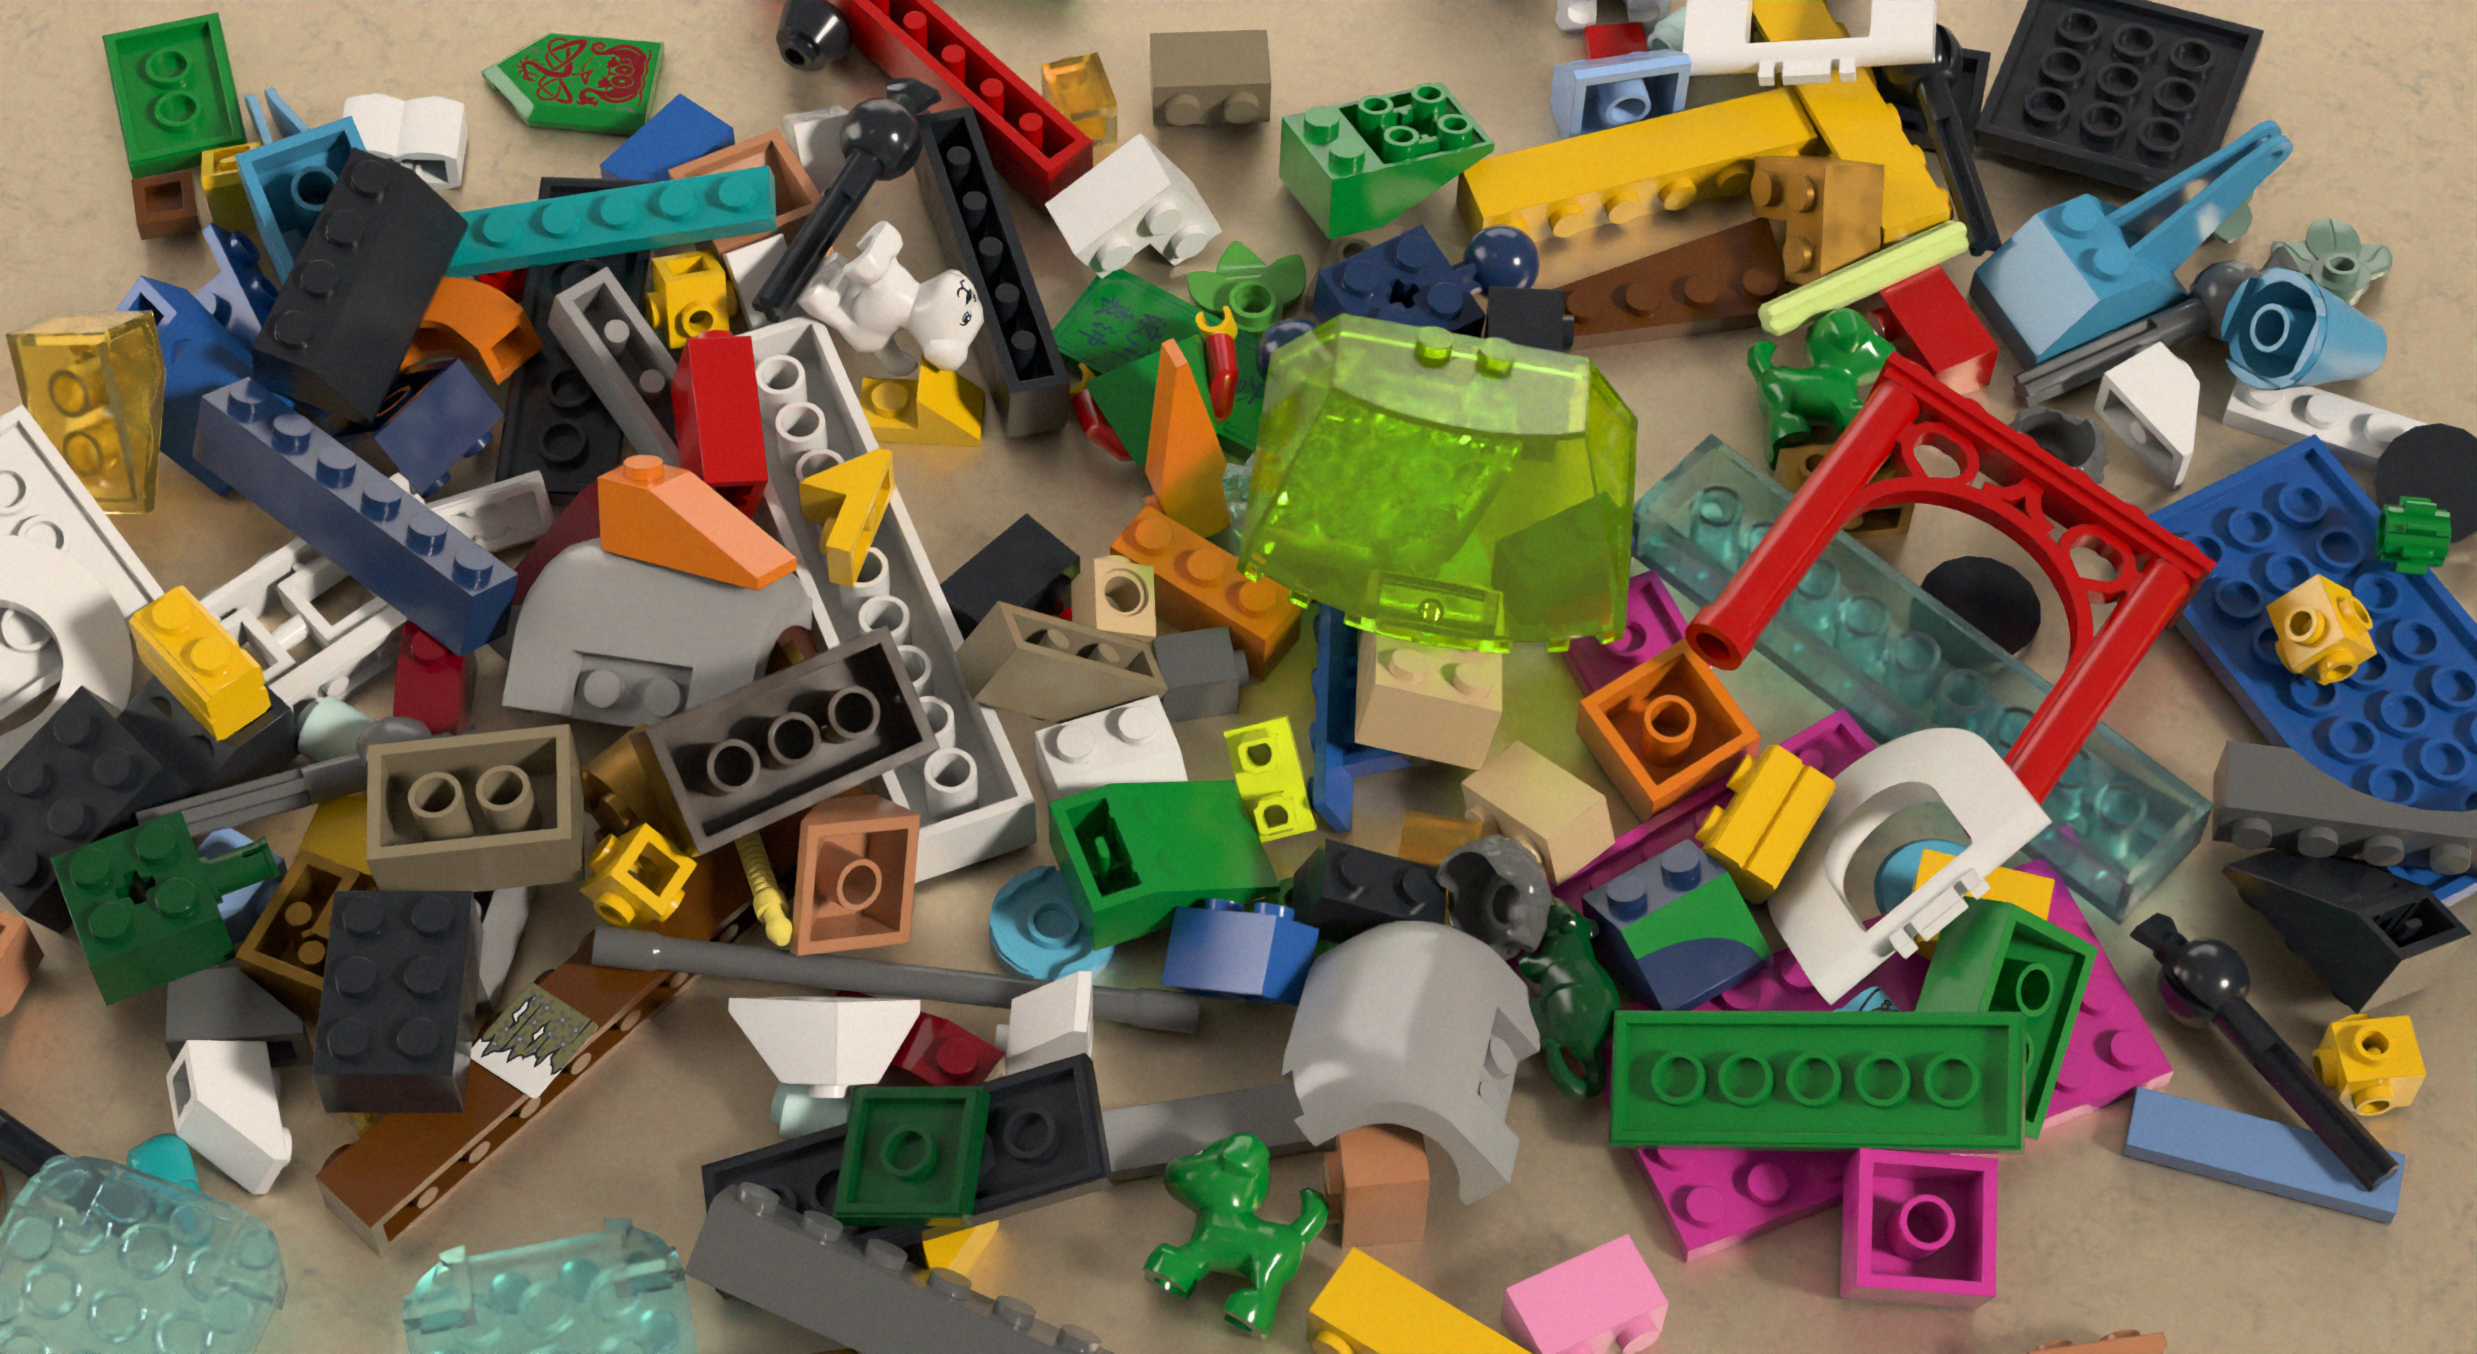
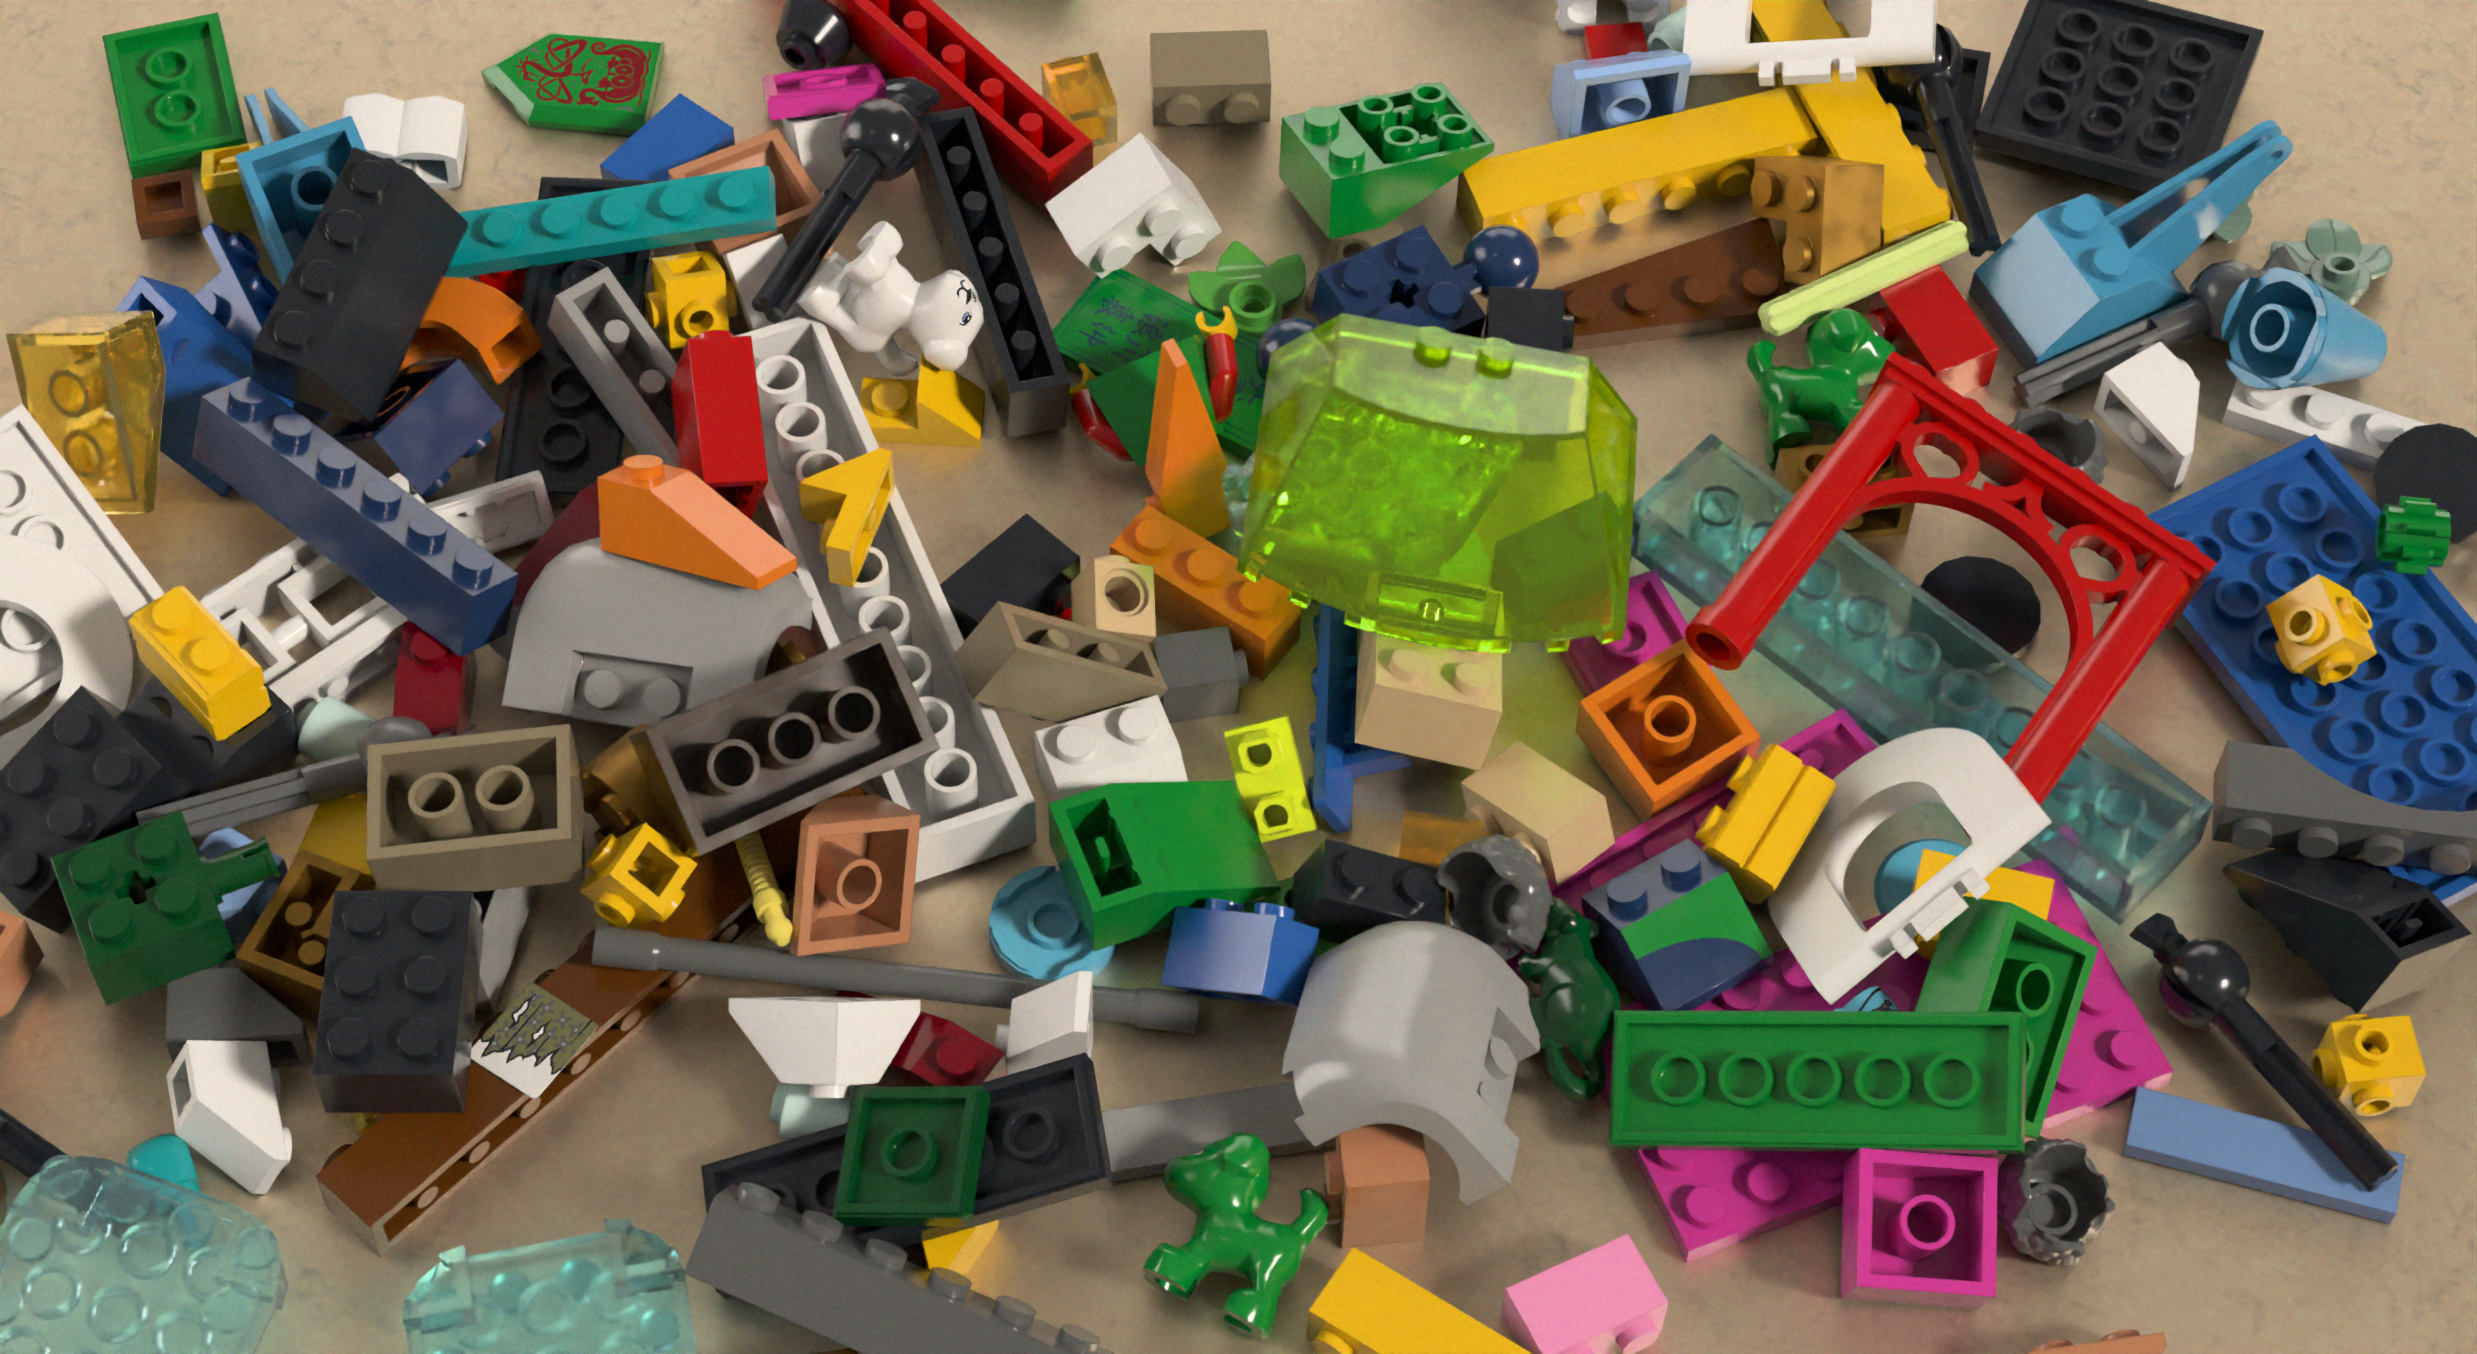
none -> dark pink tile [762,62,887,120]
none -> dark grey hair [1997,1135,2115,1267]

